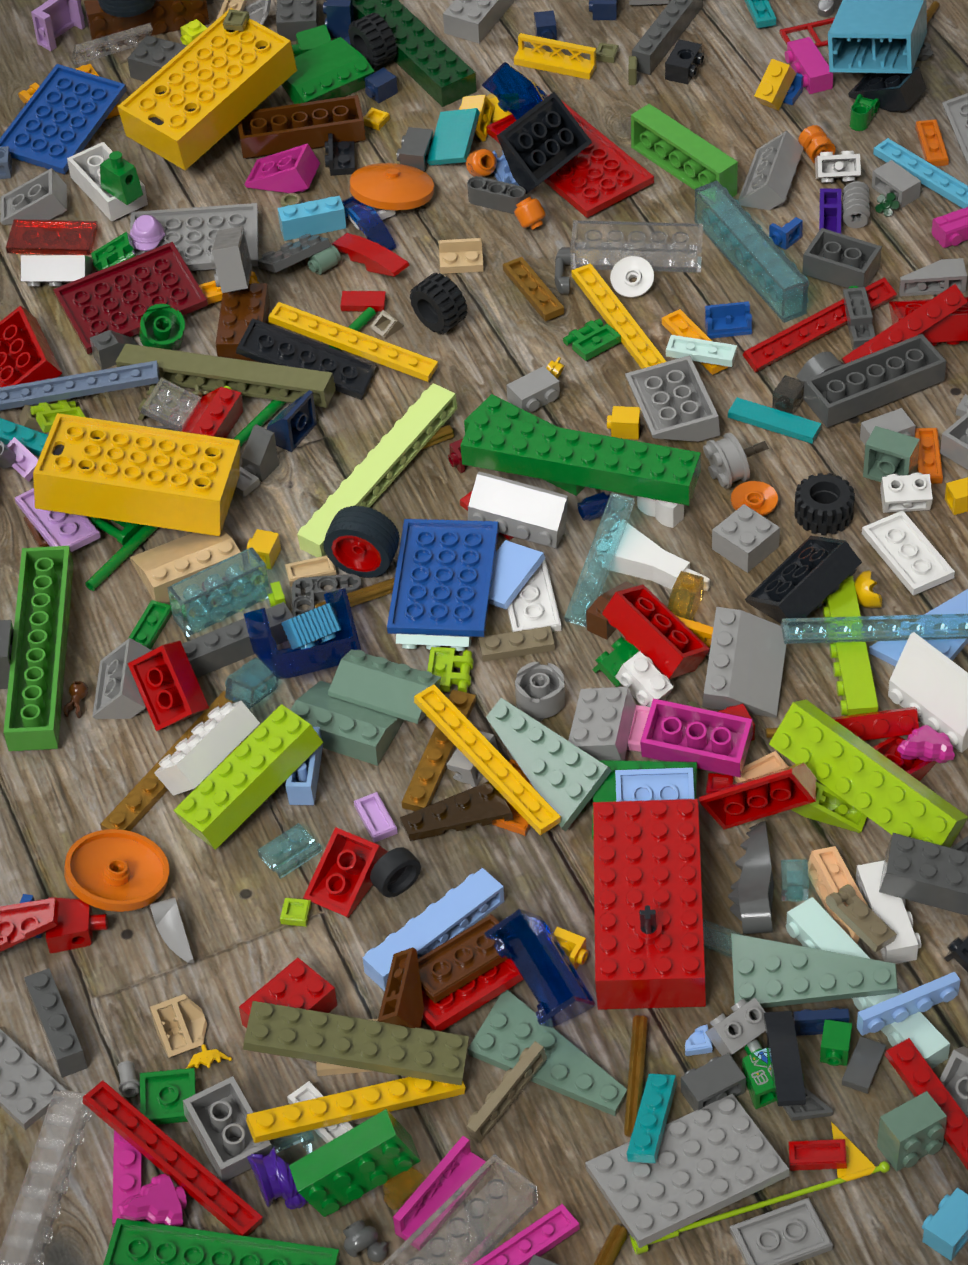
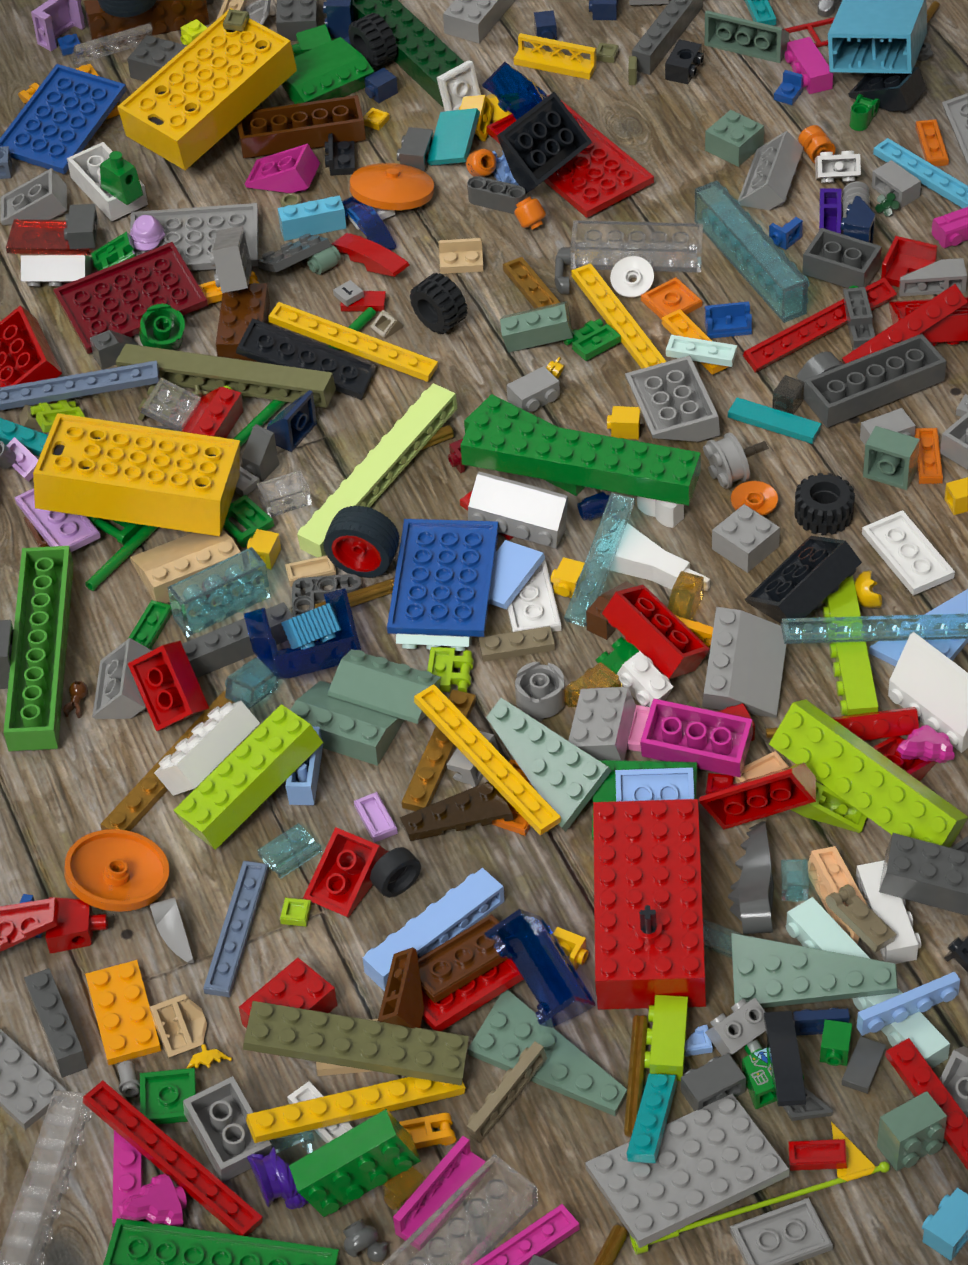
lime plate [268,581,286,607] -> none
bright green brick [631,104,738,206] -> none
yellow brick [754,59,796,111] -> none
white brick [880,473,933,513] -> none
none -> blue plate [57,34,82,56]
none -> dark grey brick [64,204,98,249]
none -> light orange plate [85,960,161,1066]
none -> sand blue tile [203,861,269,997]
none -> green plate [223,495,274,548]
none -> clear brick [257,470,312,517]
none -> light grey tile [333,280,364,306]
none -> light orange plate [399,1113,456,1149]
none -> white tile [437,60,481,111]
none -> sand green slope [500,301,573,353]
none -> yellow brick [551,557,586,599]
none -> clear yellow slope [565,662,621,707]
none -> orange tile [641,277,702,320]
none -> lime brick [644,995,688,1081]
none -> sand green slope [704,10,789,63]
none -> sand green brick [705,110,764,167]
none -> dark blue slope [840,196,875,244]
none -> red panel [881,236,938,287]

